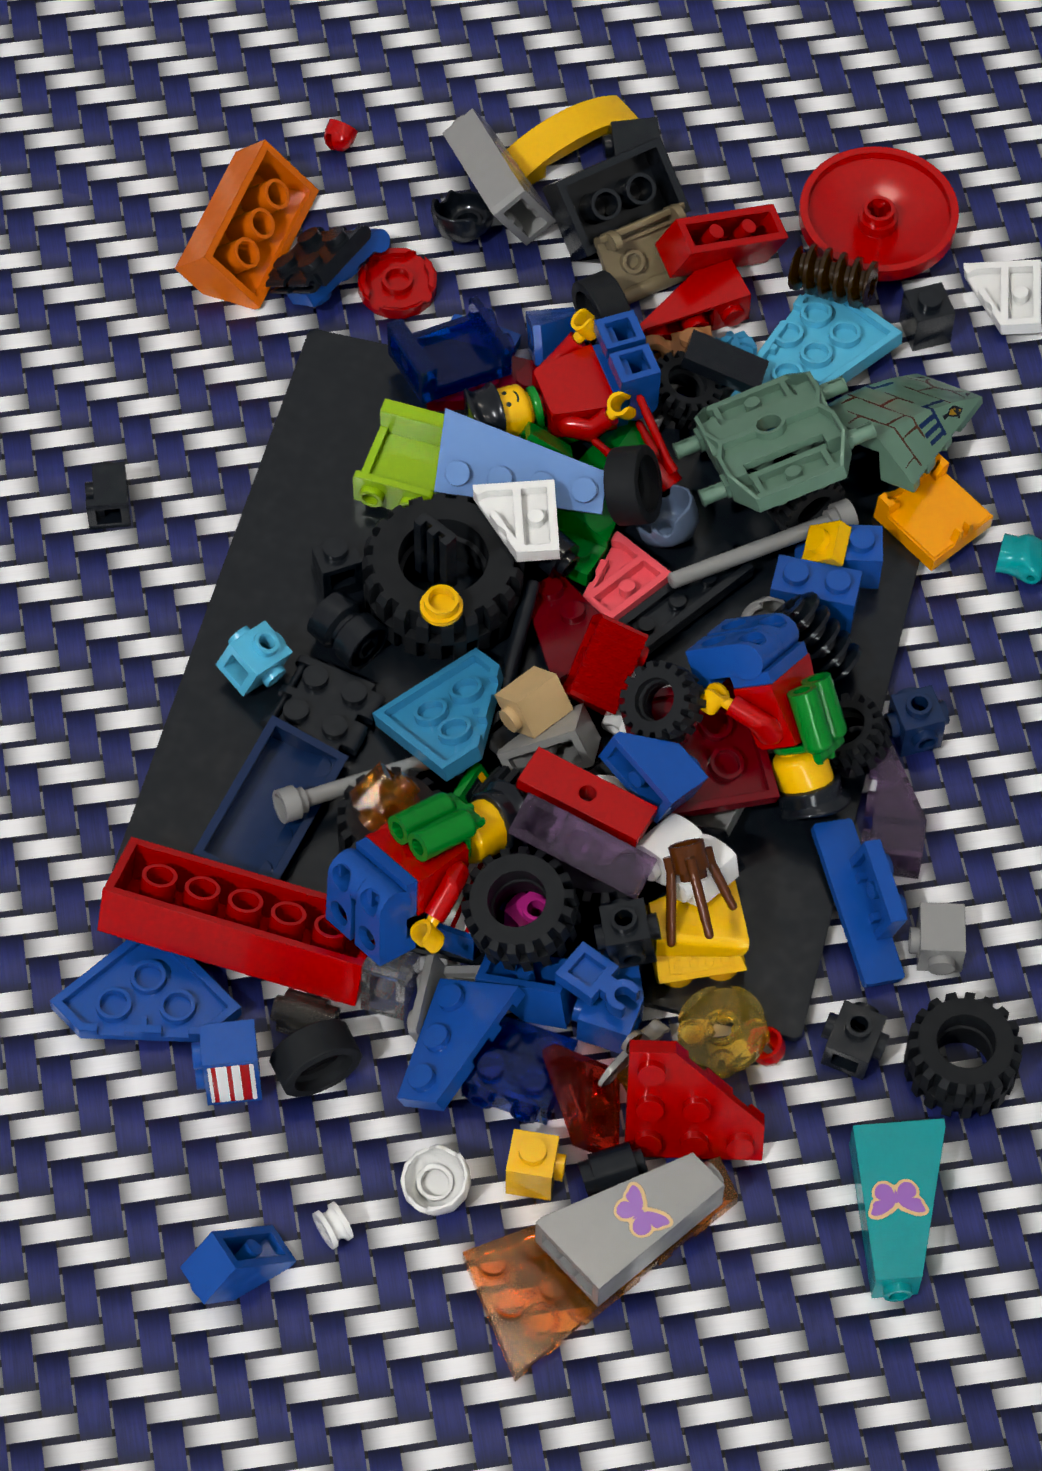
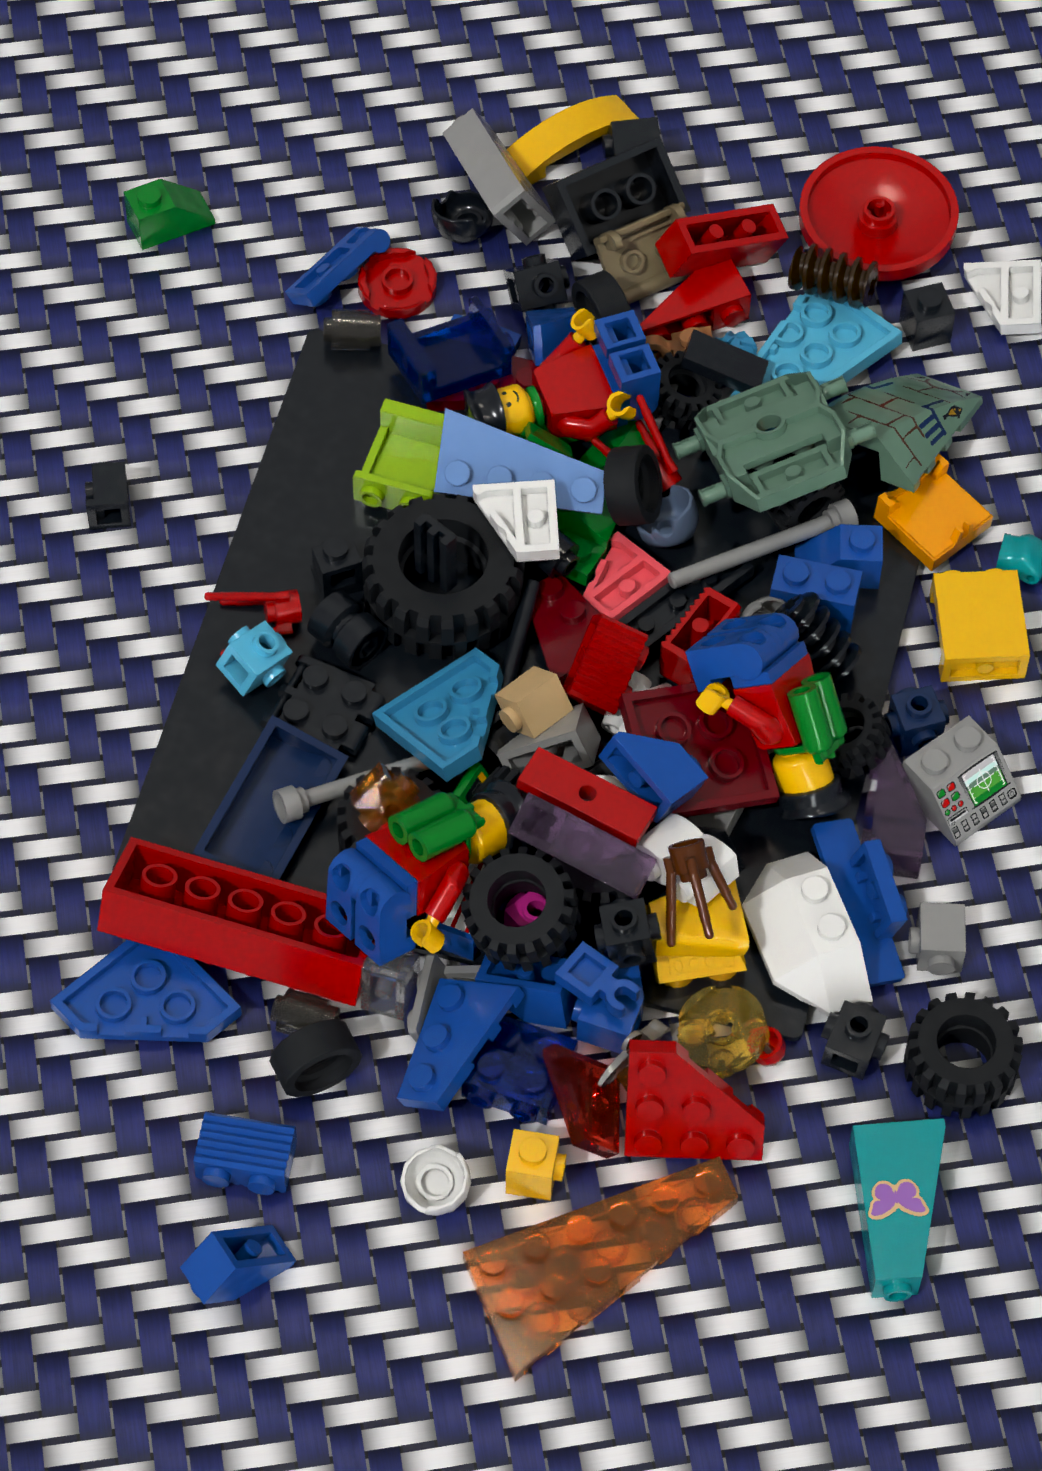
orange slope [175,139,319,310] -> none
blue brick [191,1019,262,1106] -> none
black plate [266,225,371,294] -> none
white bush [312,1202,354,1250] -> none
red hinge [324,119,358,152] -> none
yellow plate [420,584,463,627] -> none
light grey slope [535,1152,725,1307] -> none
black brick [578,1141,648,1197] -> none
black tyre [619,660,706,743] -> none
yellow plate [802,520,852,566] -> none
none -> green slope [124,179,215,250]
none -> blue brick [193,1112,297,1195]
none -> red plant [204,589,302,656]
none -> clear smoke brick [323,309,381,351]
none -> black brick [503,253,570,312]
none -> red brick [659,587,741,685]
none -> white wedge [742,852,873,1016]
none -> light grey slope [898,715,1022,847]
none -> yellow panel [929,568,1030,682]

